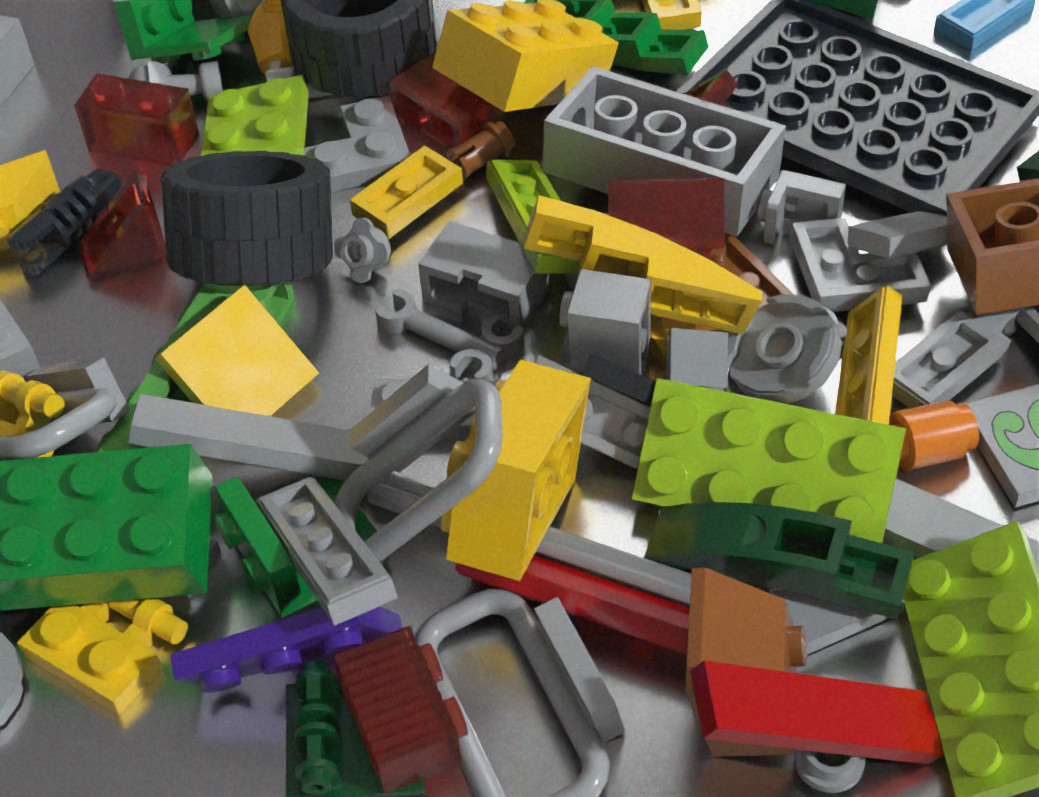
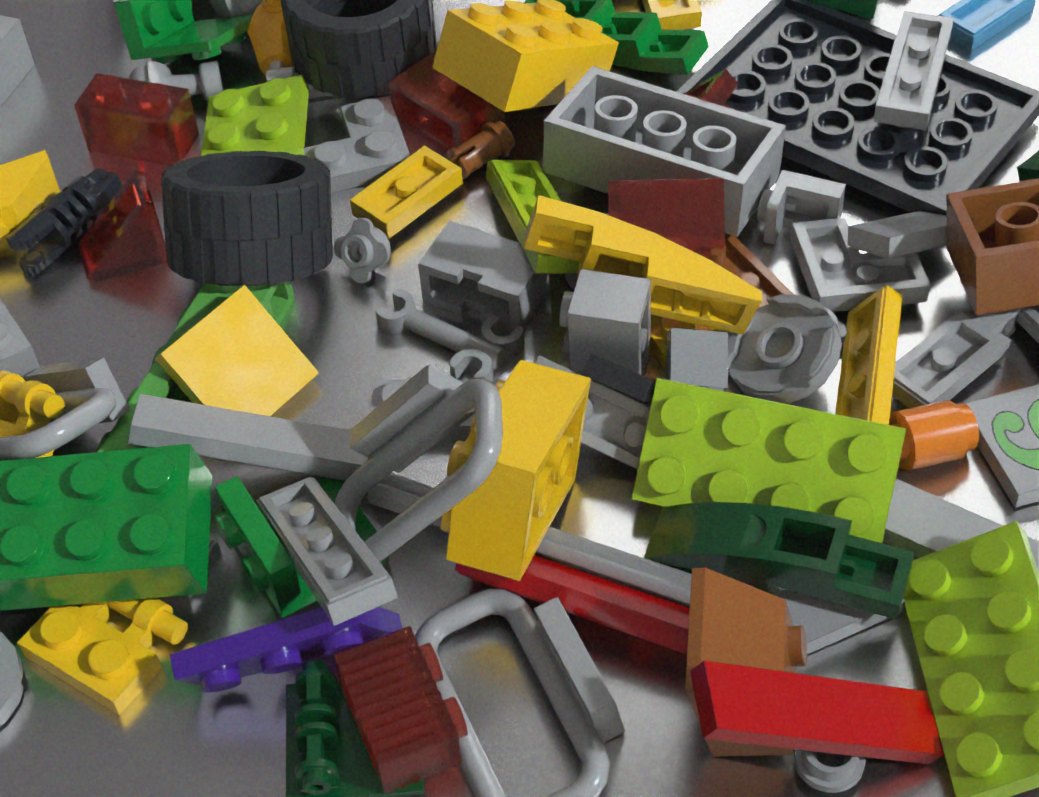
none -> light grey plate [874,10,954,130]

